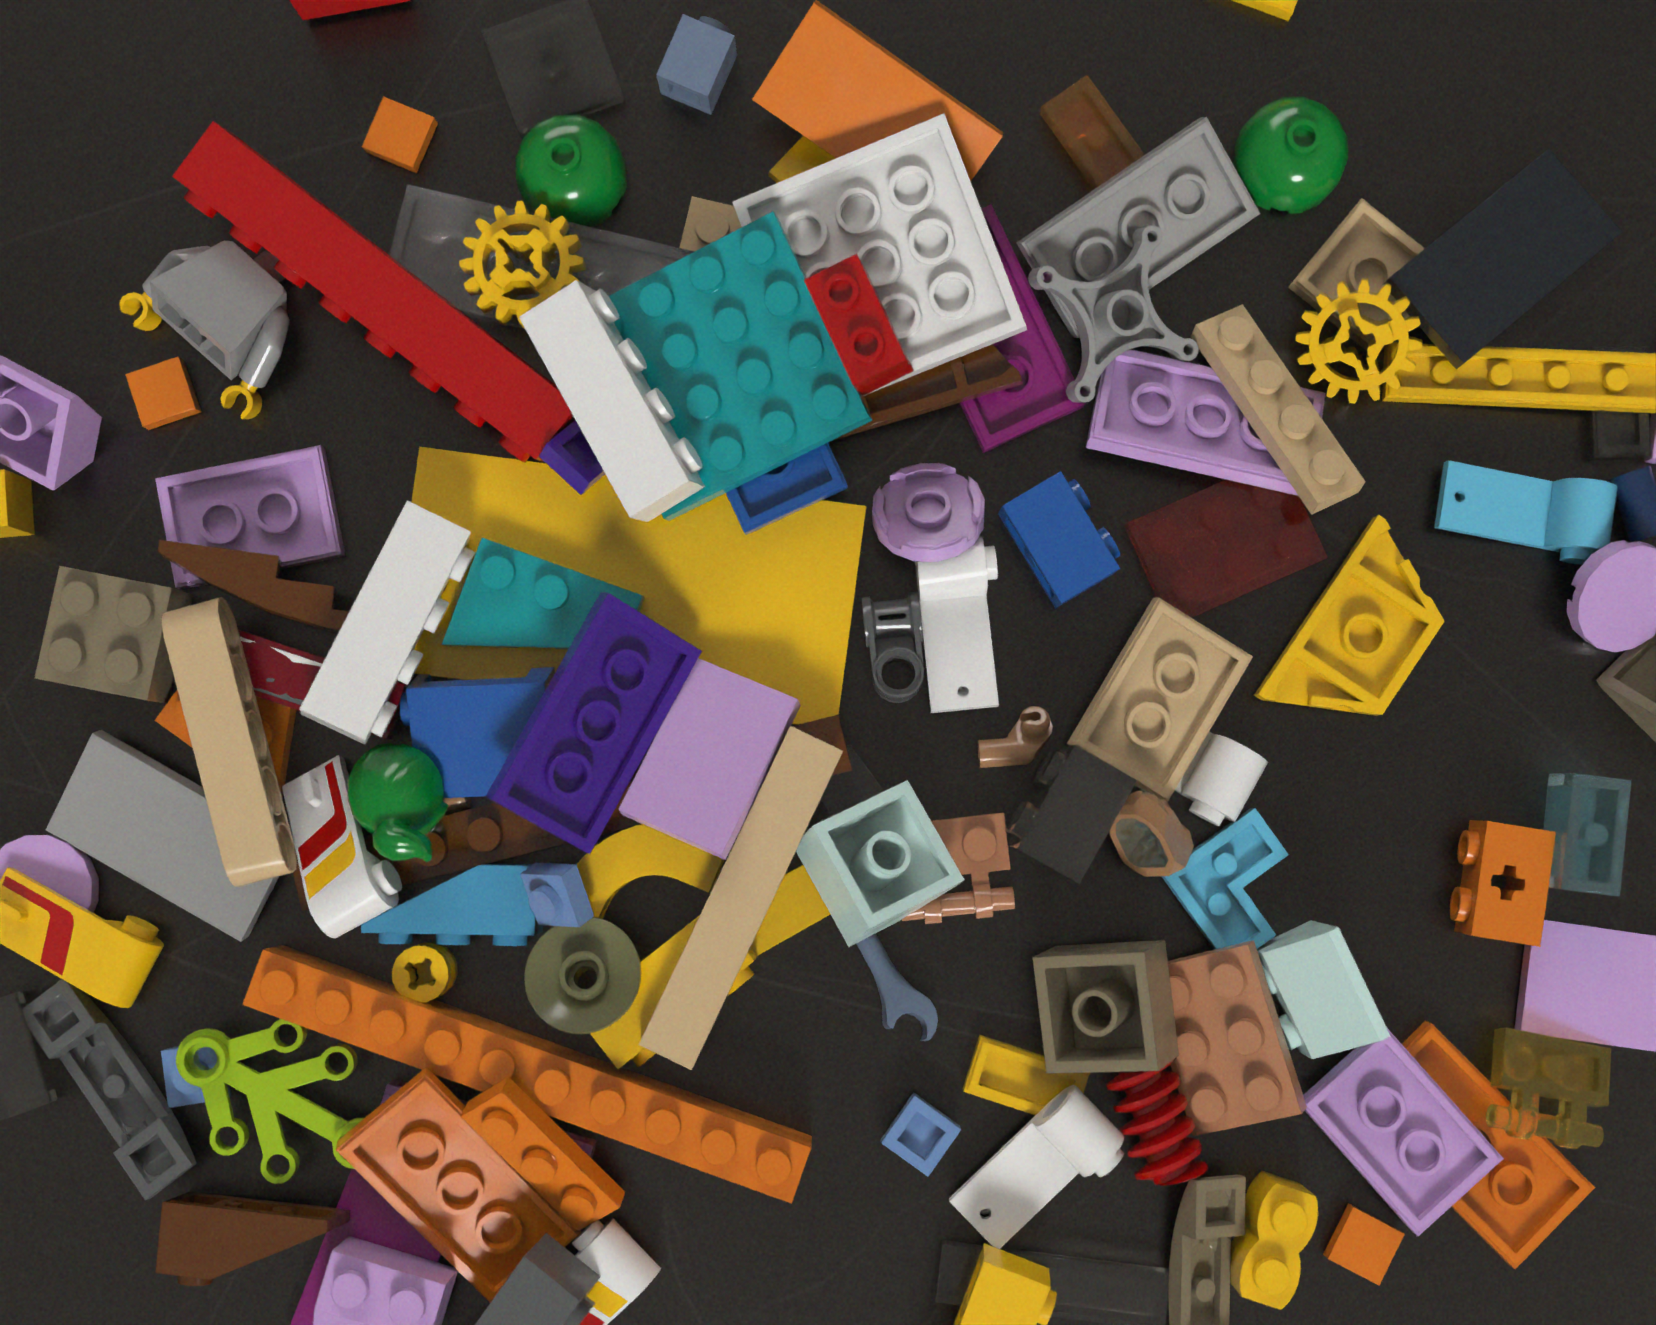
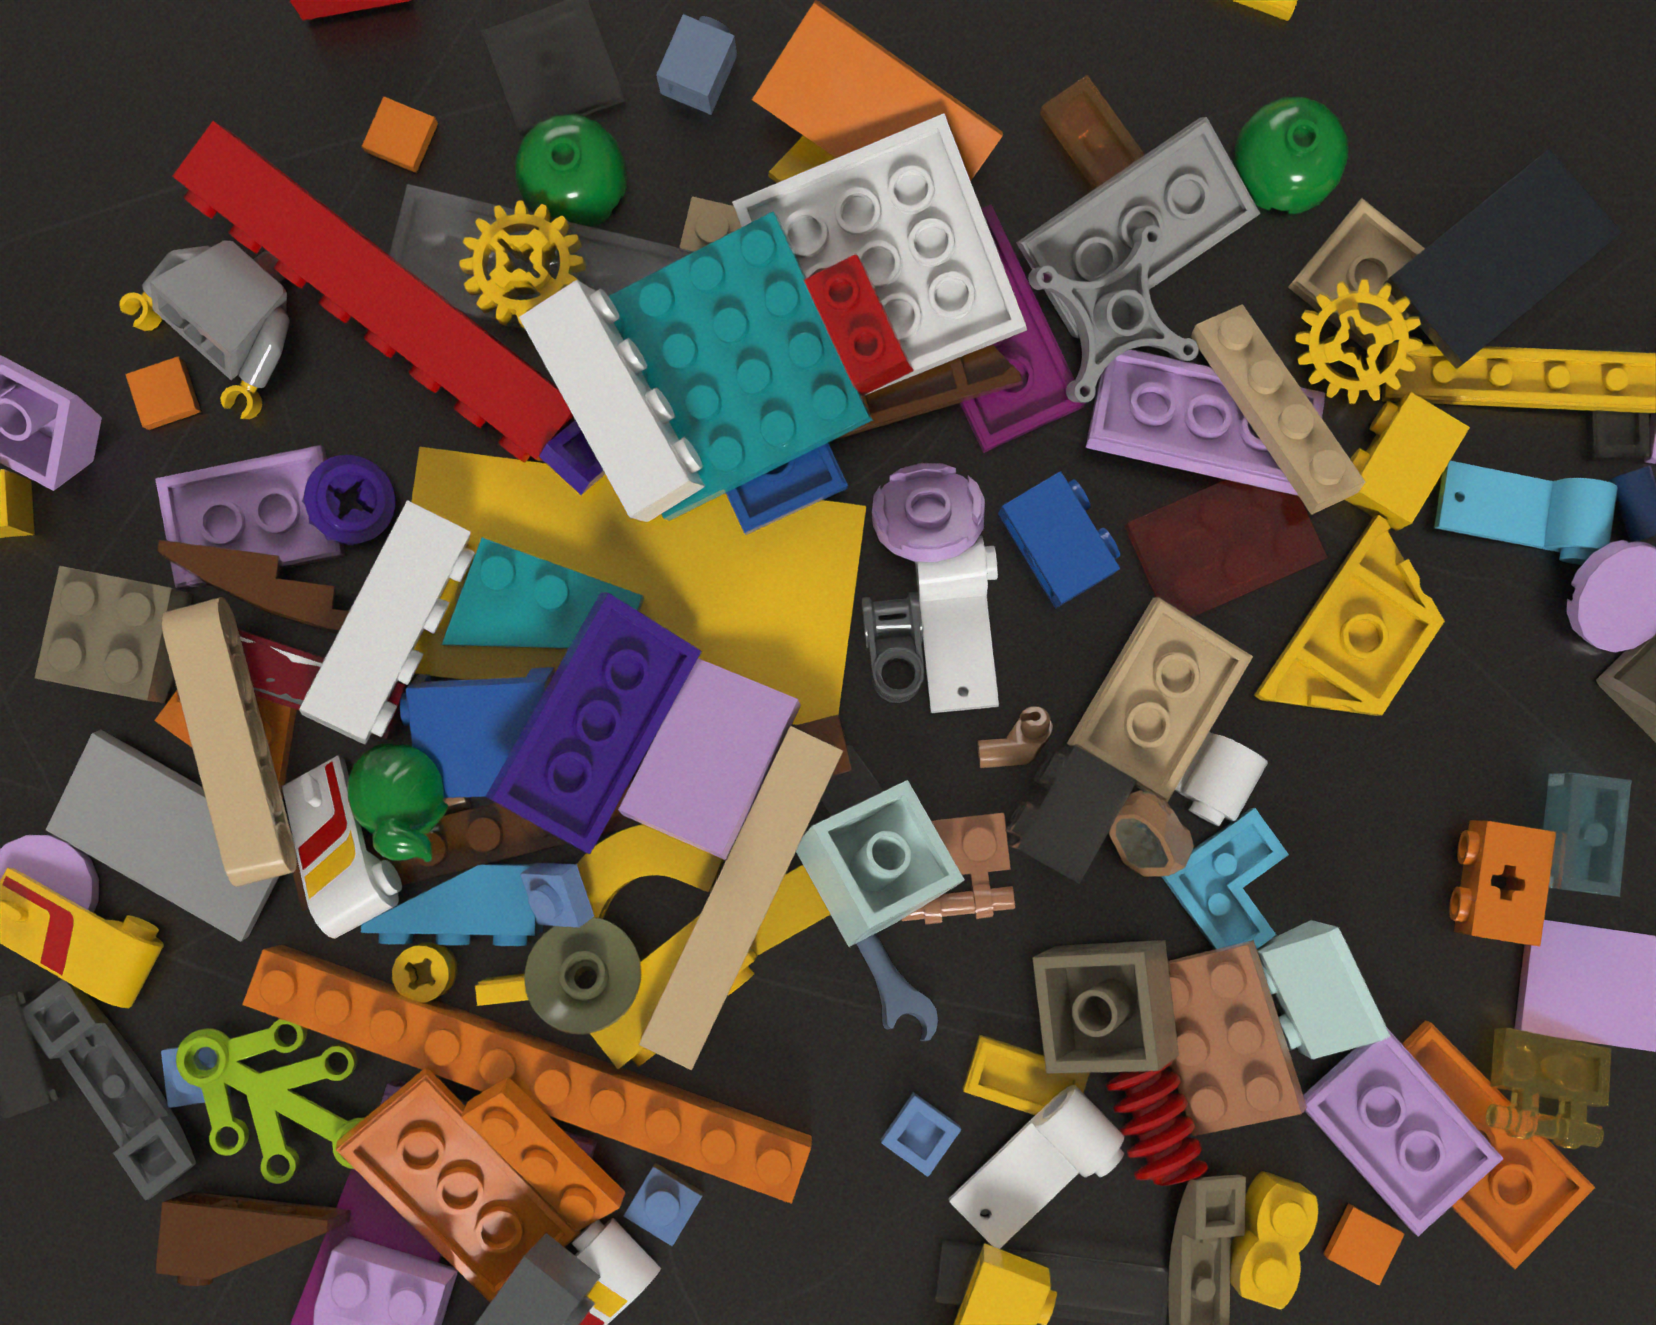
none -> dark purple gear [302,455,395,546]
none -> yellow tile [475,973,528,1006]
none -> medium blue plate [624,1162,704,1246]
none -> yellow brick [1344,392,1470,531]

